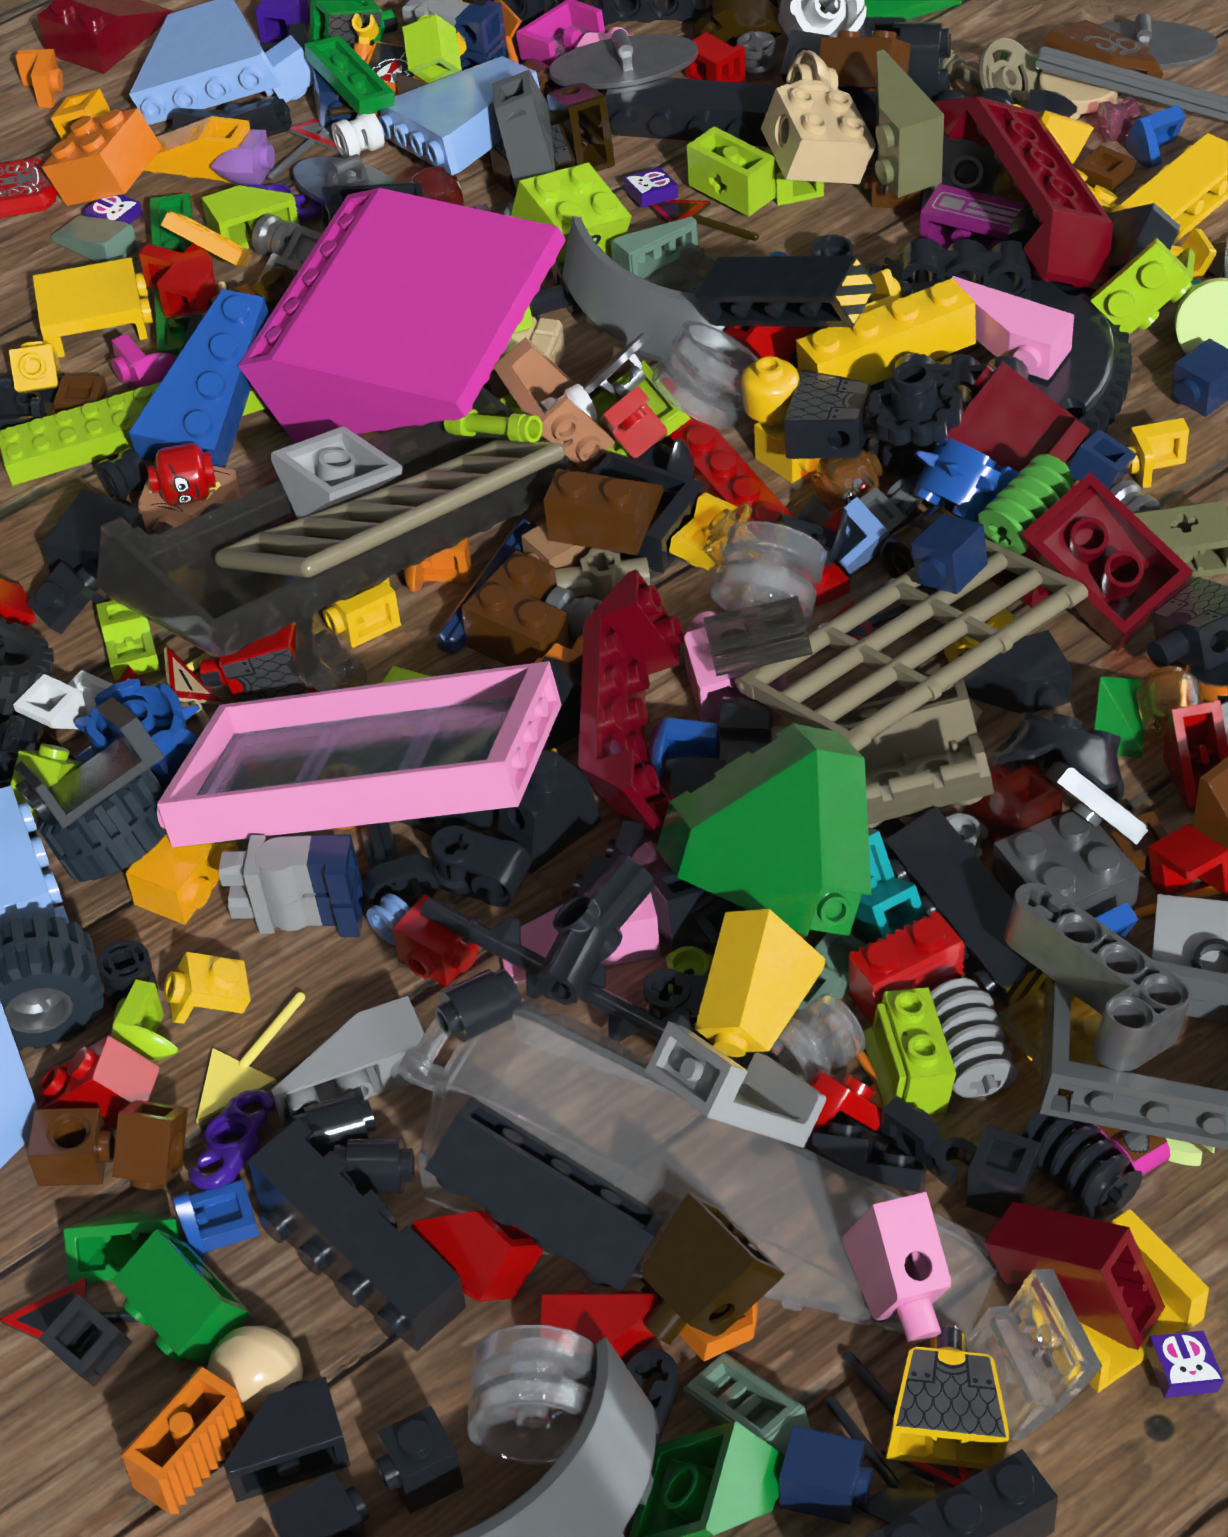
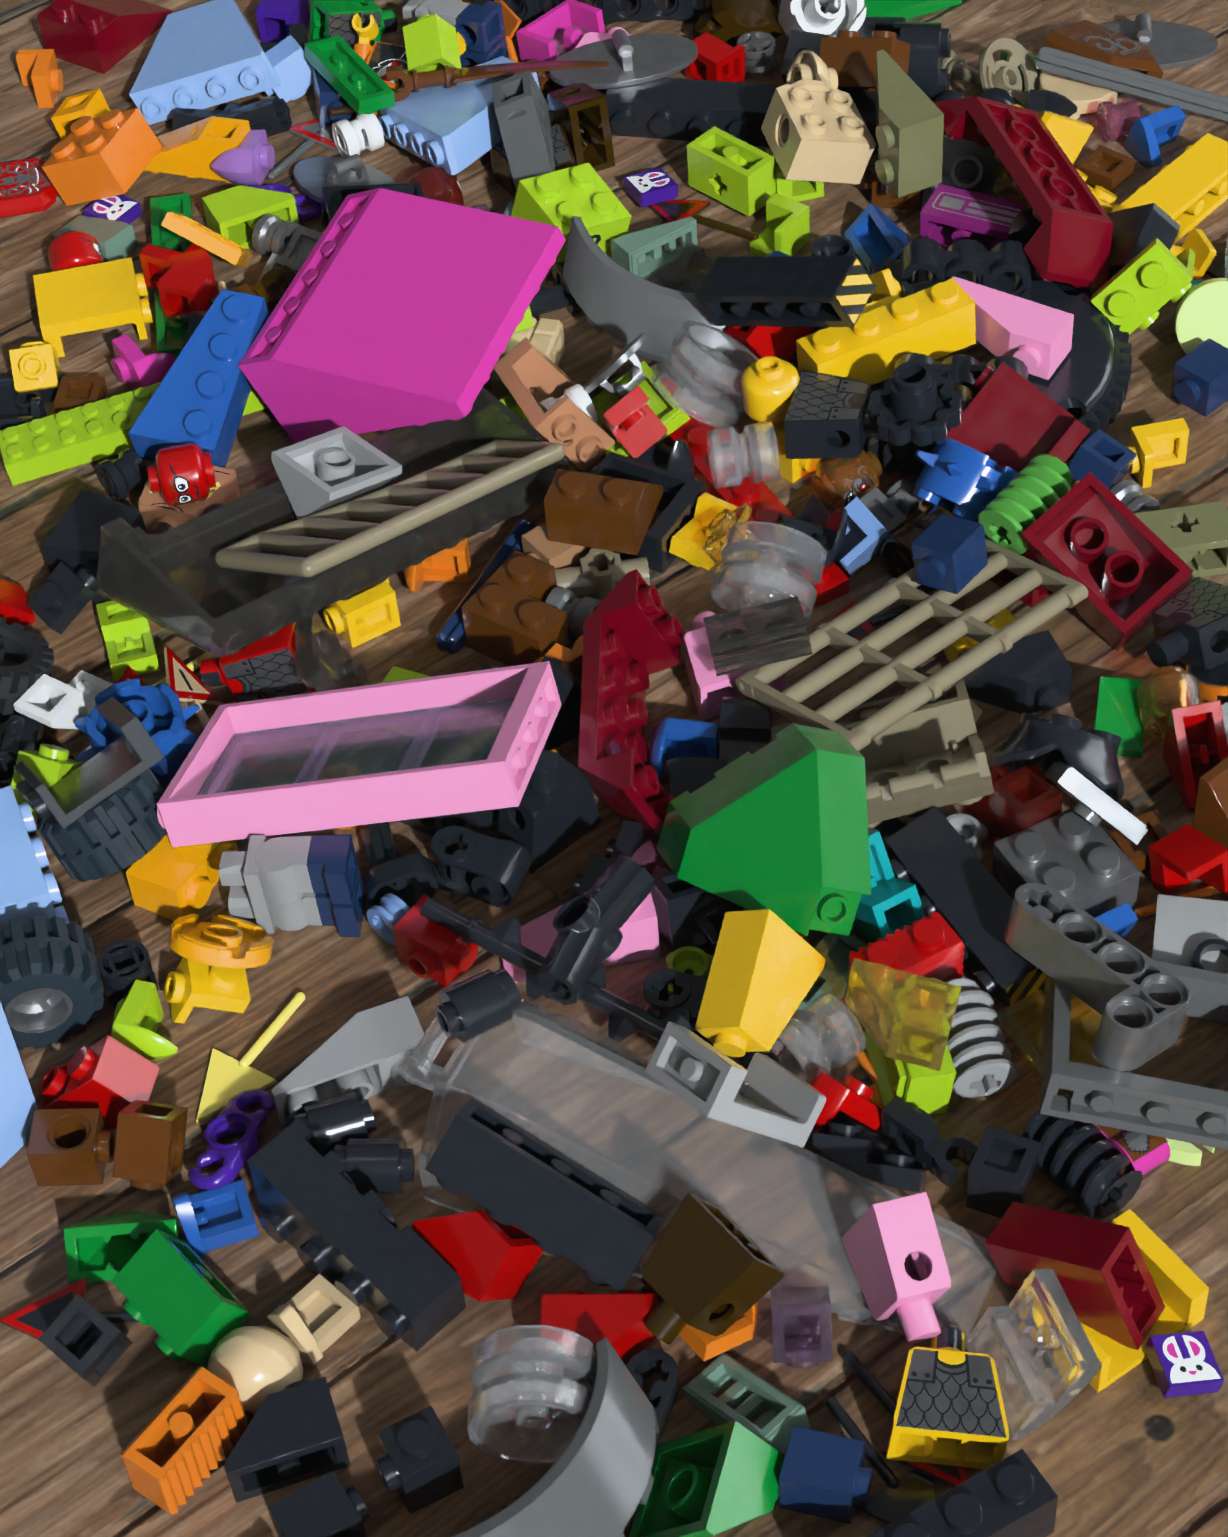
lime bar [444,409,543,443] -> none
none -> red head [48,231,104,272]
none -> light orange tile [168,914,274,969]
none -> tan tile [267,1274,361,1366]
none -> reddish brown sword [386,61,609,102]
none -> clear wheel [707,421,780,489]
none -> lime panel [749,193,810,257]
none -> clear purple brick [770,1286,833,1368]
none -> blue slope [844,203,913,271]
none -> clear yellow slope [844,958,962,1071]

